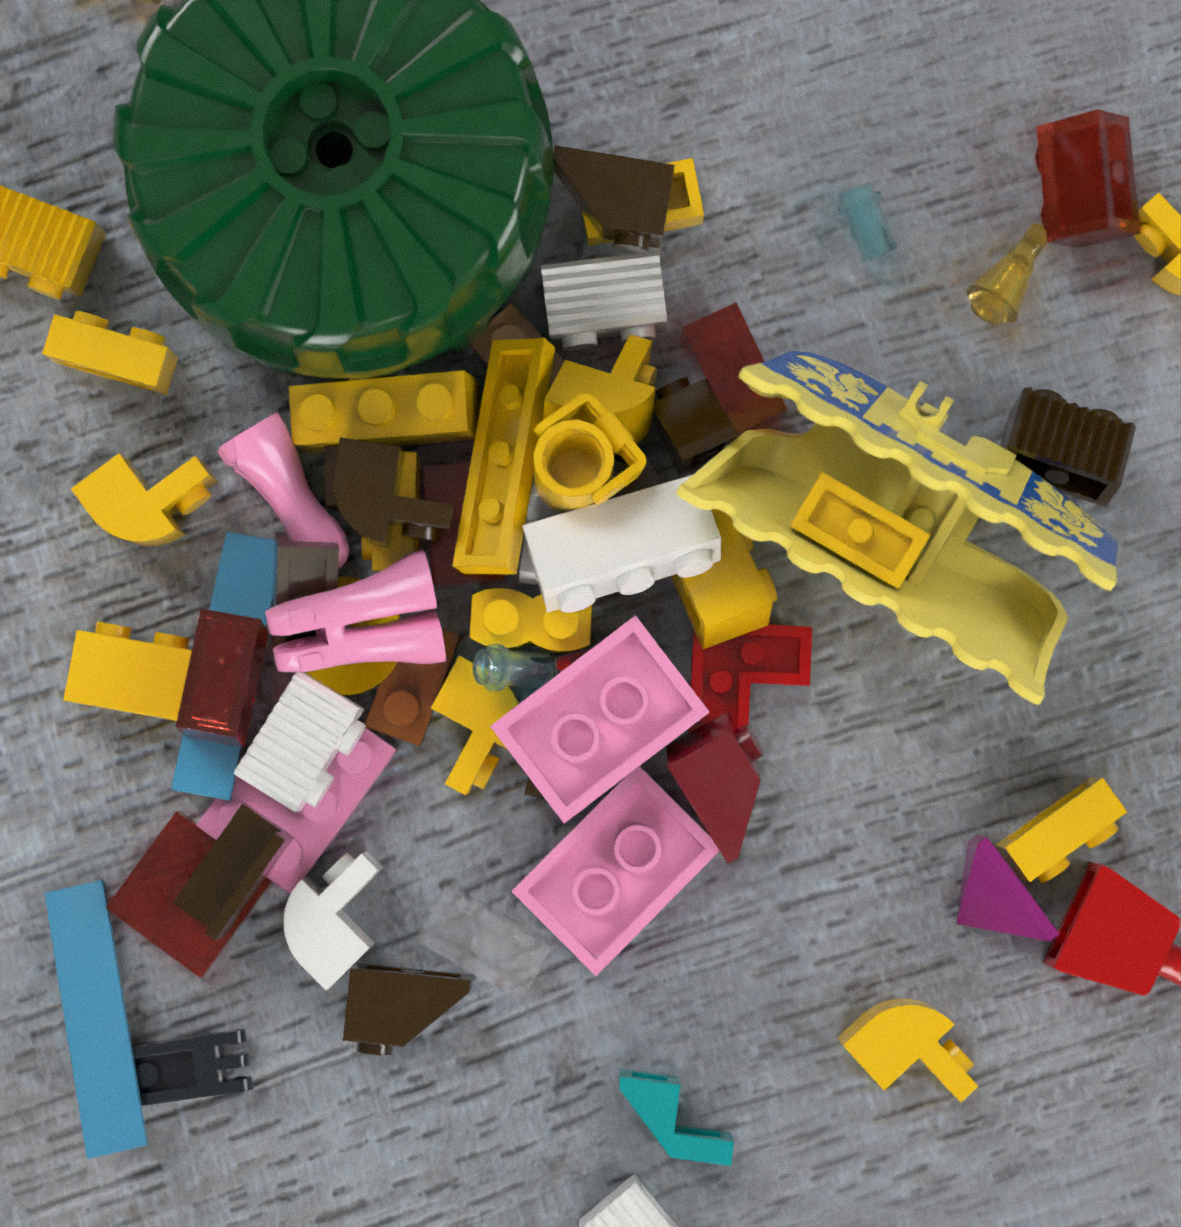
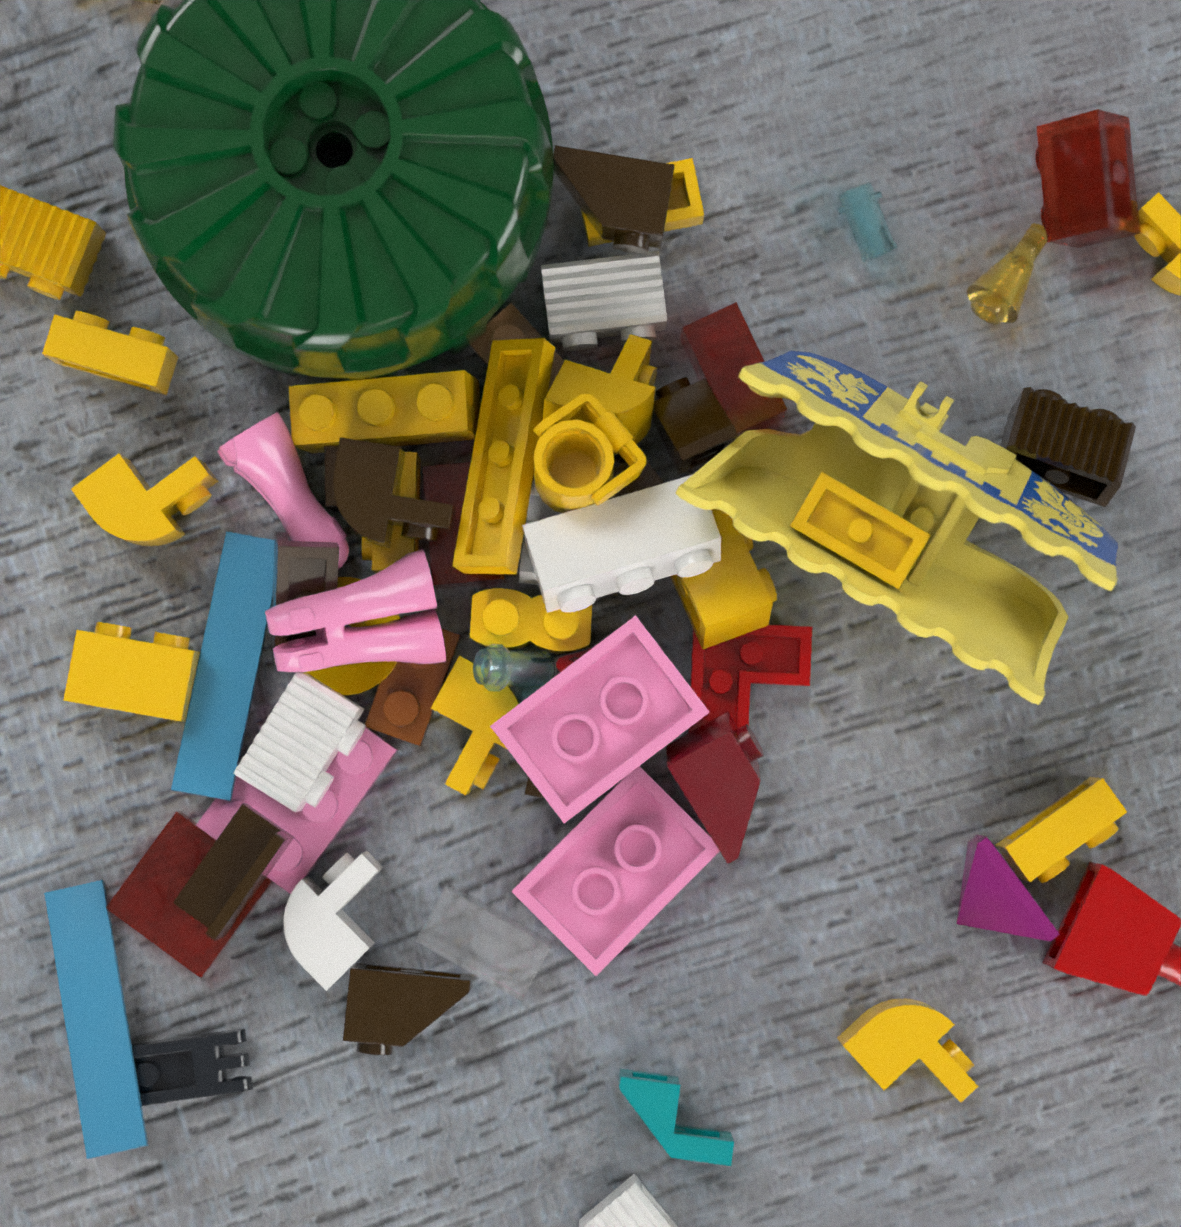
clear red brick [176,608,269,748] -> none

